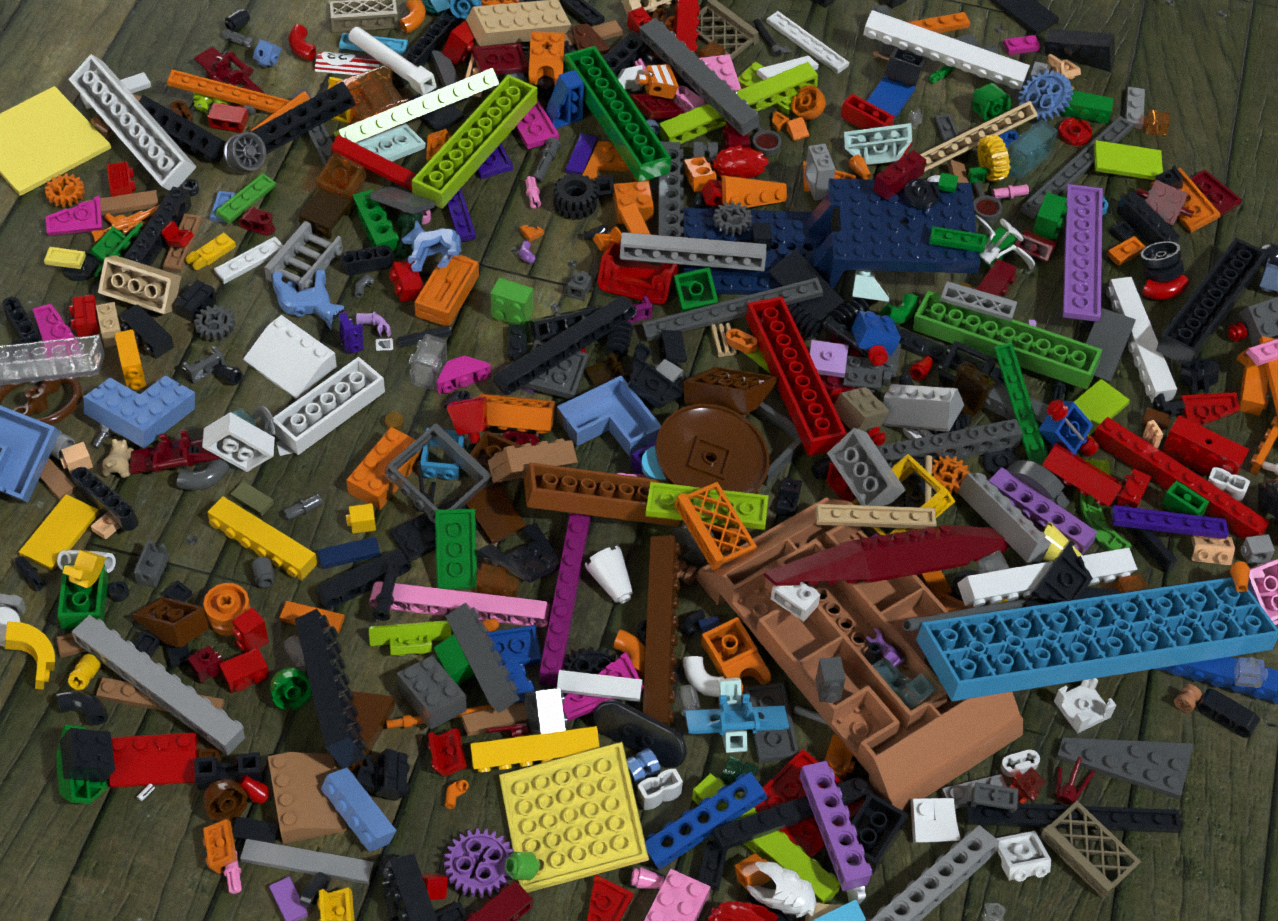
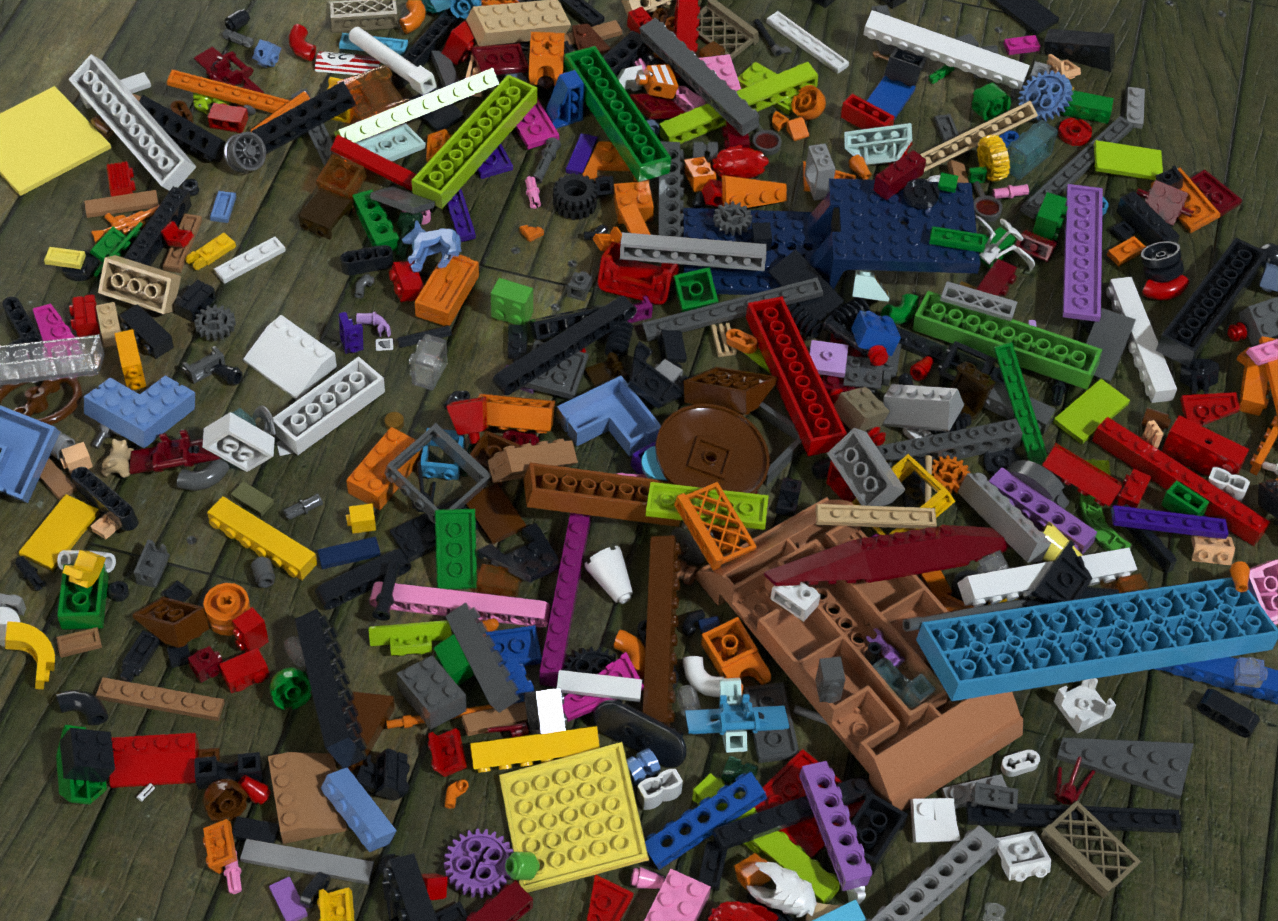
orange gear [45,173,85,207] -> none
dark pink wing [46,196,103,236] -> none
yellow piece [68,654,101,690] -> none
light grey brick [72,615,245,756] -> none
bright green tile [215,173,276,224] -> none
dark red piece [239,207,275,236] -> none
light grey fence [264,221,343,291] -> none
medium blue animal [272,270,345,330] -> none
orange tile [280,601,345,635] -> none
dark pink slope [437,356,491,395] -> none
medium lavender arm [519,241,536,264] -> none
white tile [756,56,819,80] -> none
orange bracket [825,734,855,780] -> none
orange plate [907,12,970,33] -> none
clear plate [908,108,923,129] -> none
clear red brick [1009,767,1046,804] -> none
blue brick [1039,400,1099,457] -> none
clear orange brick [1143,110,1170,137] -> none
black bracket [1153,393,1185,417] -> none
nougat wheel [1174,684,1202,713] -> none
light grey brick [1241,535,1275,564] -> none

